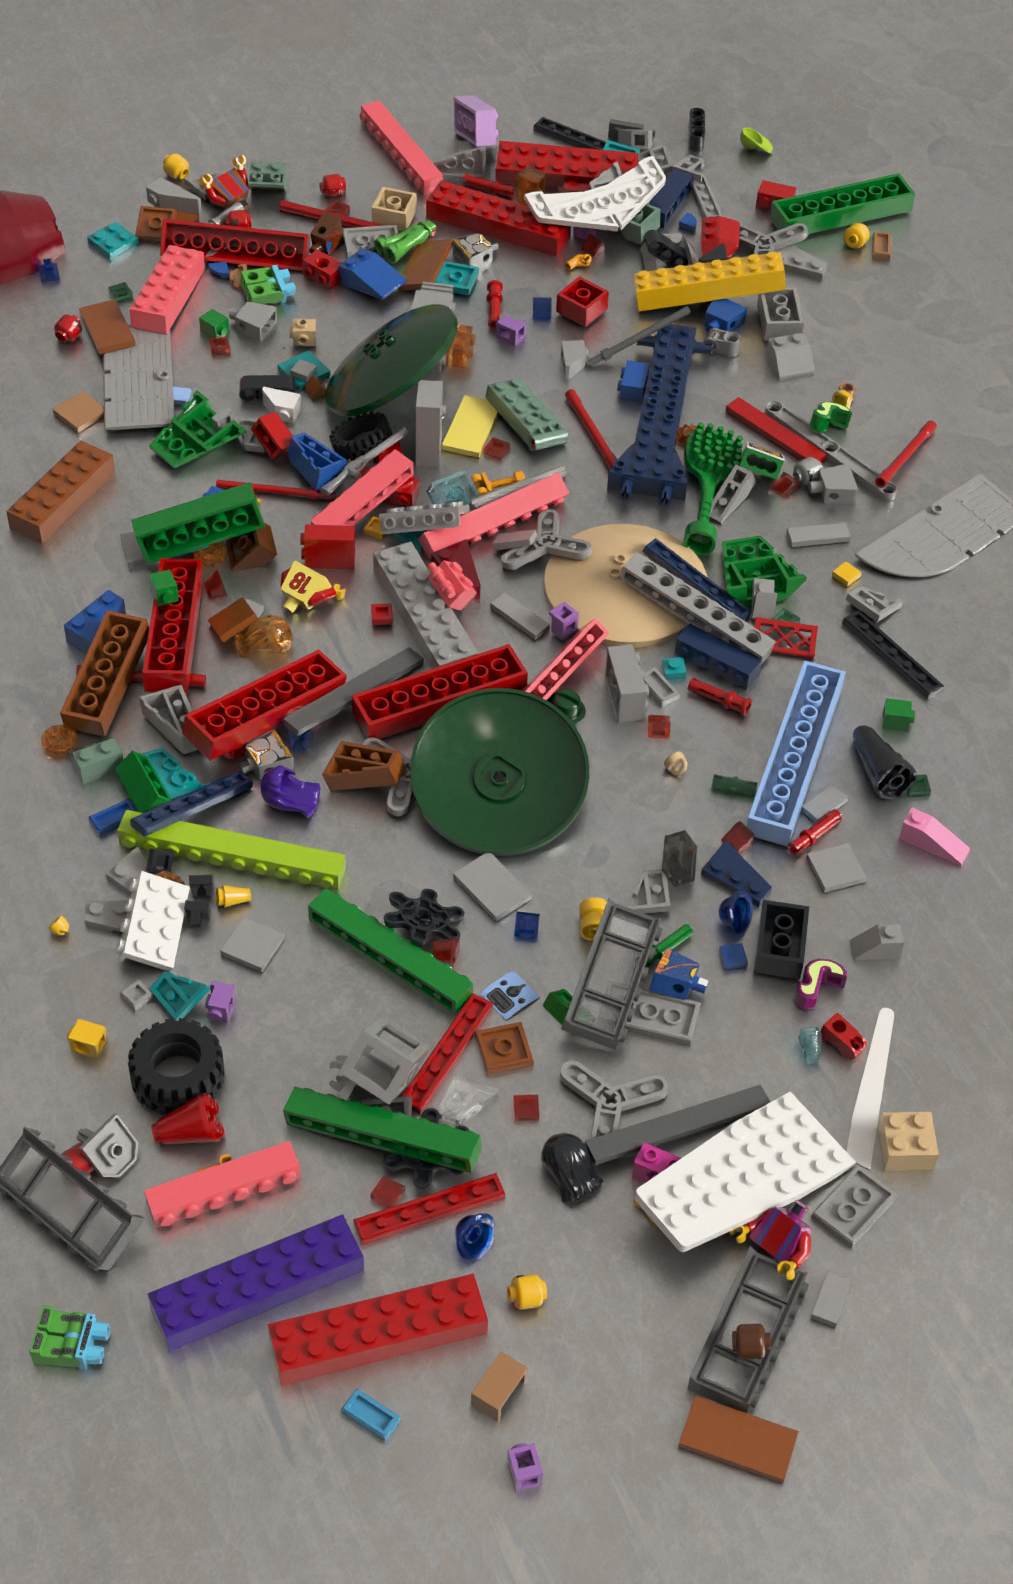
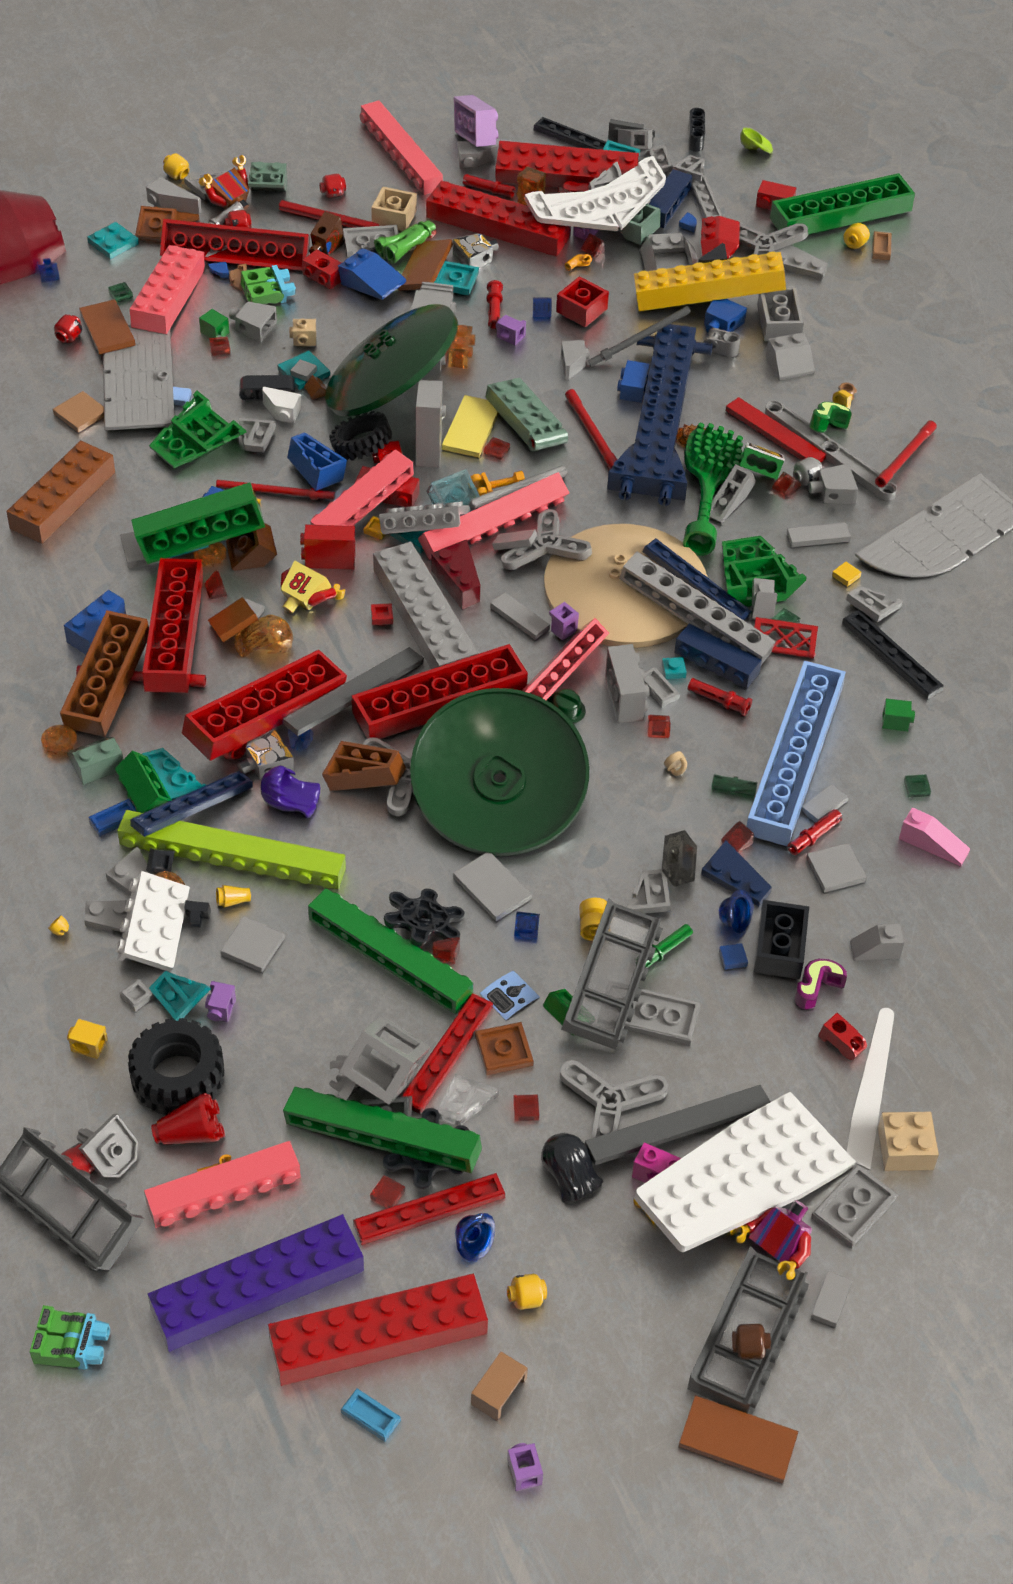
light grey wedge [139,685,198,754] -> none
green brick [149,569,179,606] -> none
black tile [189,875,214,897] -> none
light grey tile [212,407,234,432] -> none
red brick [251,411,293,460] -> none
light grey piece [319,427,409,496] -> none
clear red tile [325,200,350,215] -> none
coral brick [427,560,477,611] -> none
light grey wing [433,145,486,179] -> none
black beam [643,230,688,268] -> none
blue torso [649,948,709,1000] -> none
clear light blue cone [798,1026,822,1064] -> none
black cone [853,725,917,799] -> none

